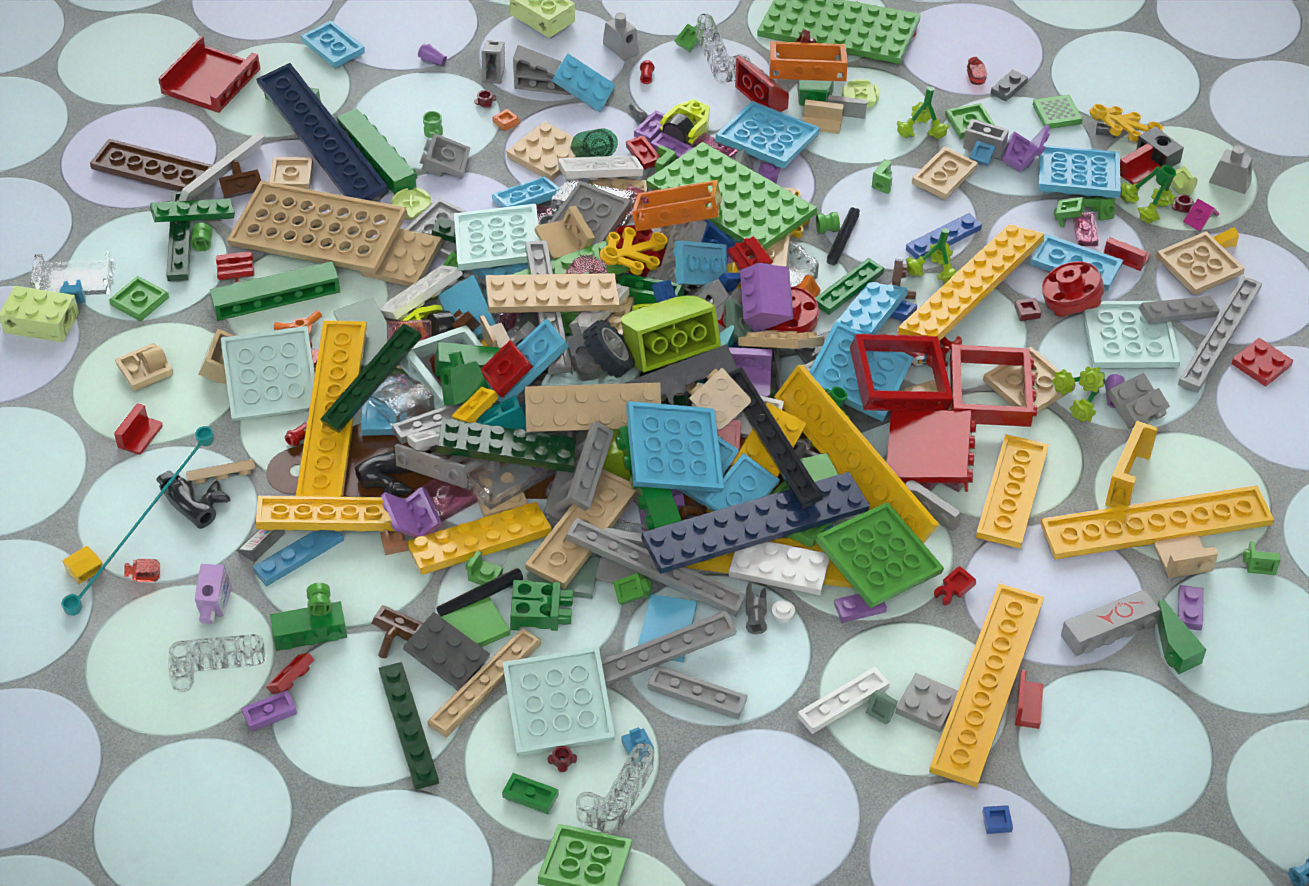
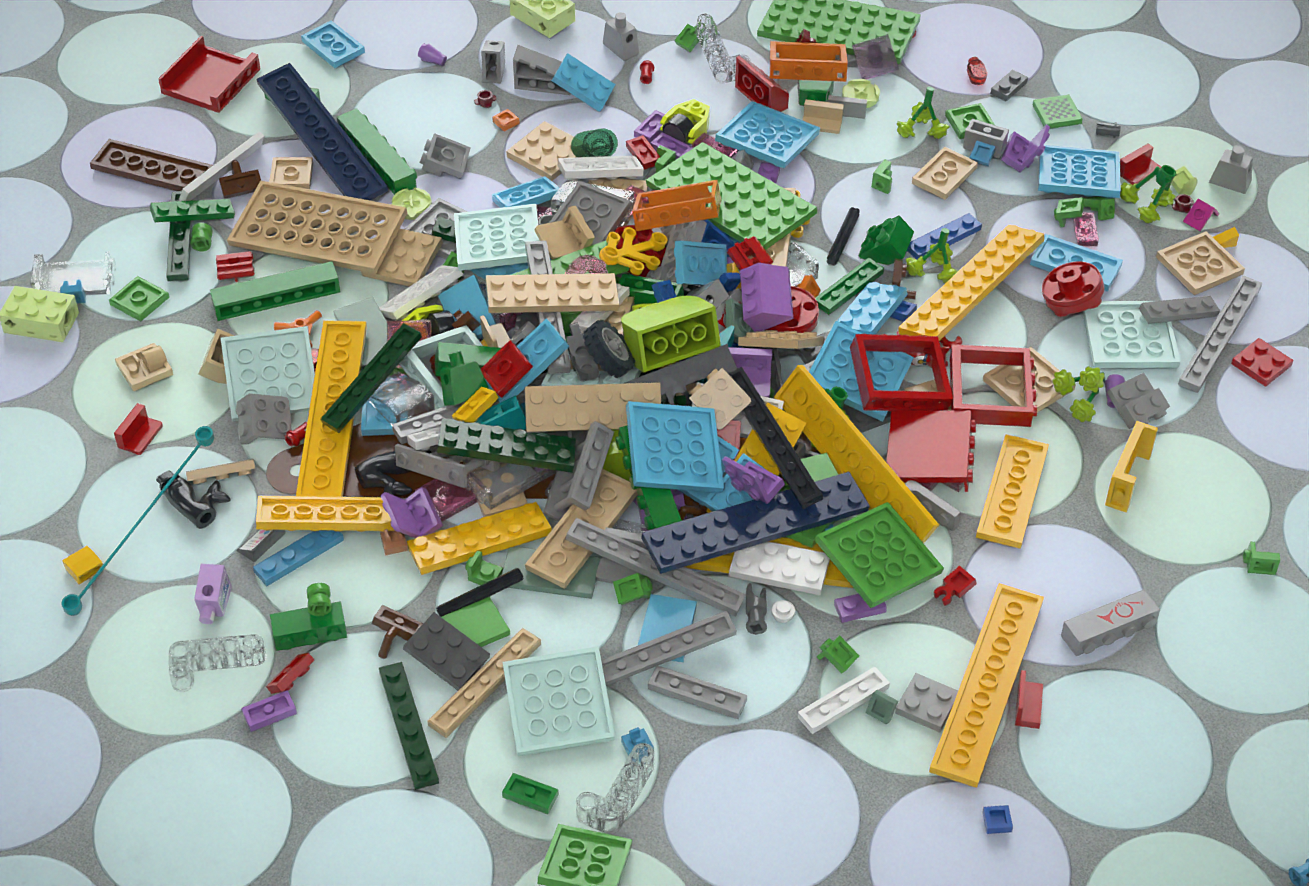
clear red arm [124,559,160,582] -> none
bright green wheel [423,111,443,138] -> none
green hips [510,580,573,631] -> none
dark red plate [547,746,577,772] -> none
dark grey piece [629,103,648,124] -> none
bright green wheel [816,212,840,234] -> none
plate [1014,298,1042,321] -> none
yellow plate [1040,485,1274,560] -> none
yellow plant [1089,104,1164,142] -> none
red panel [1104,237,1151,271] -> none
black brick [1136,127,1184,167] -> none
tan bracket [1154,535,1218,579] -> none
green slope [1157,599,1207,674] -> none
medium lavender plate [1178,585,1204,631] -> none
none -> light grey bracket [236,393,292,444]
none -> medium lavender bracket [722,456,785,504]
none -> bright green bracket [816,635,859,674]
none -> tile [852,34,899,80]
none -> green slope [858,215,914,265]

